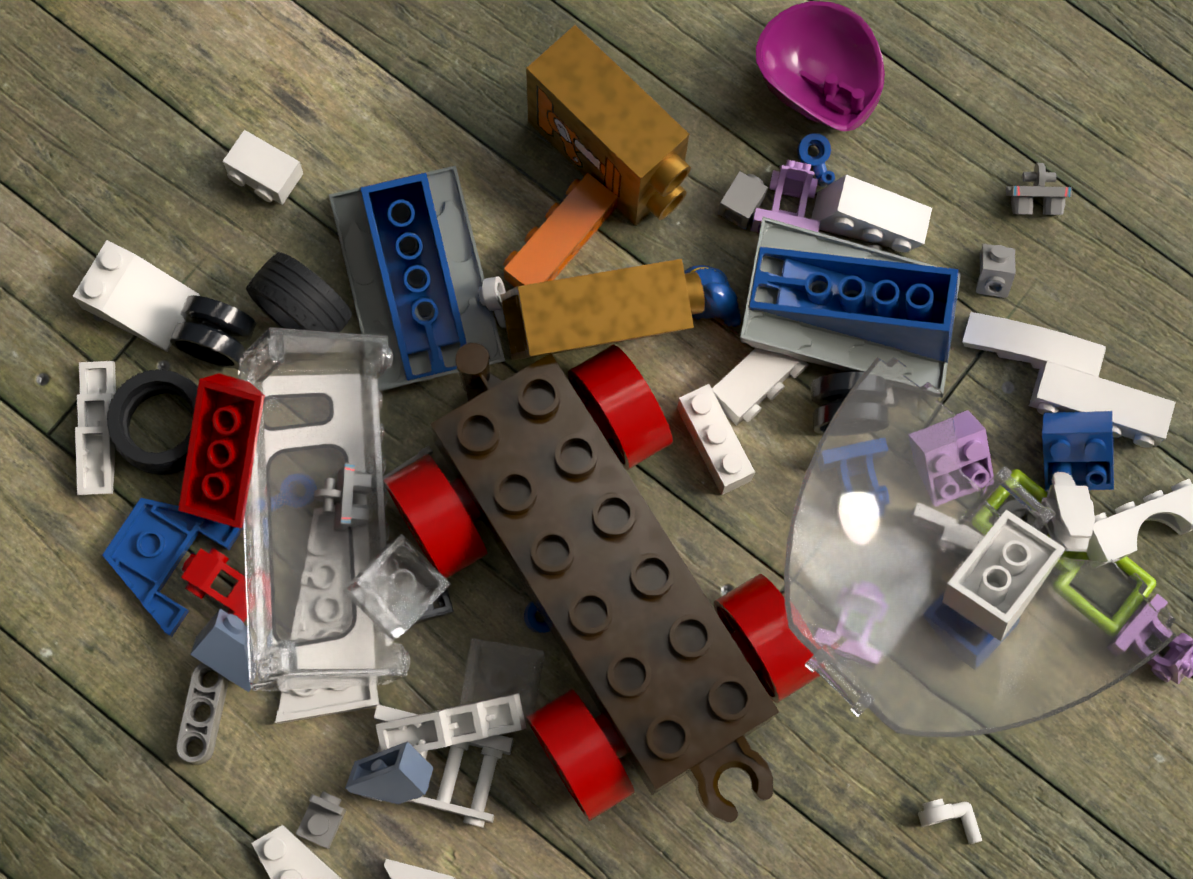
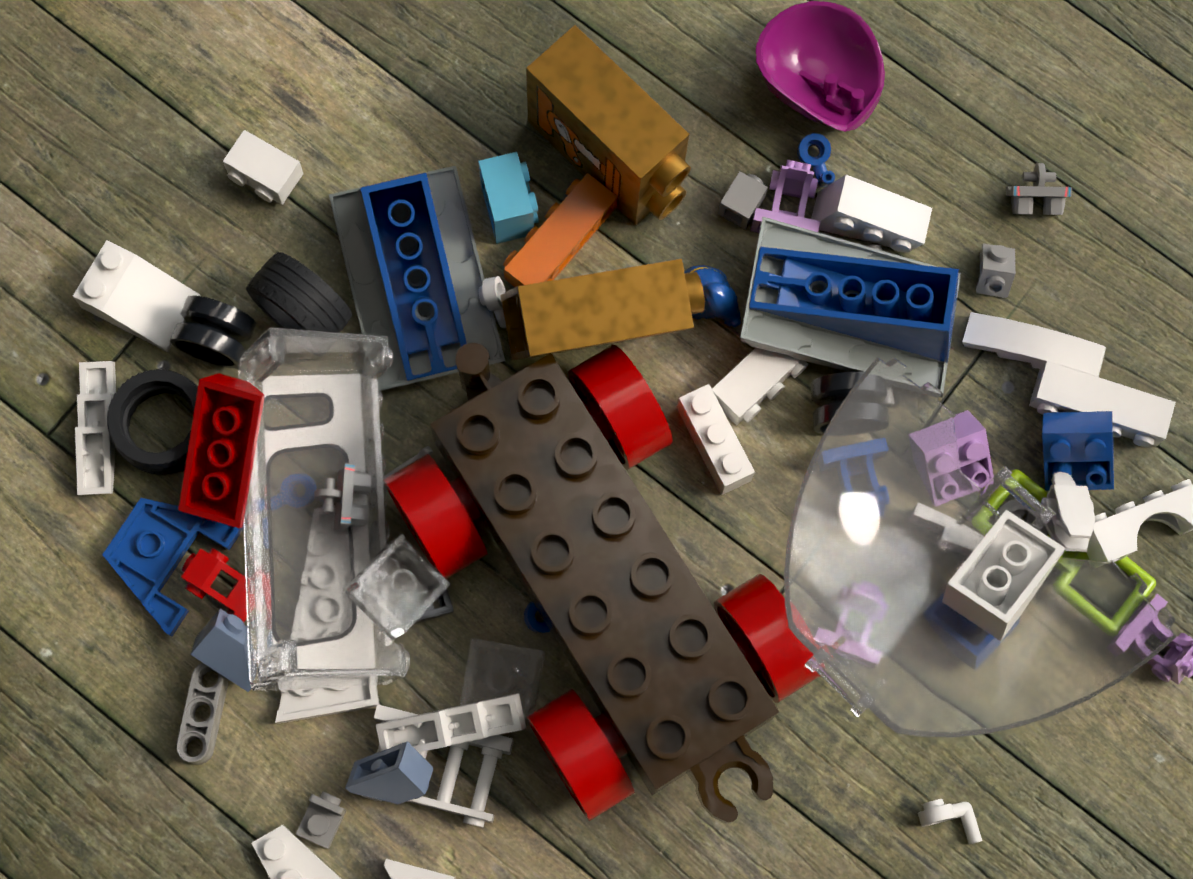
none -> medium azure brick [478,152,539,244]

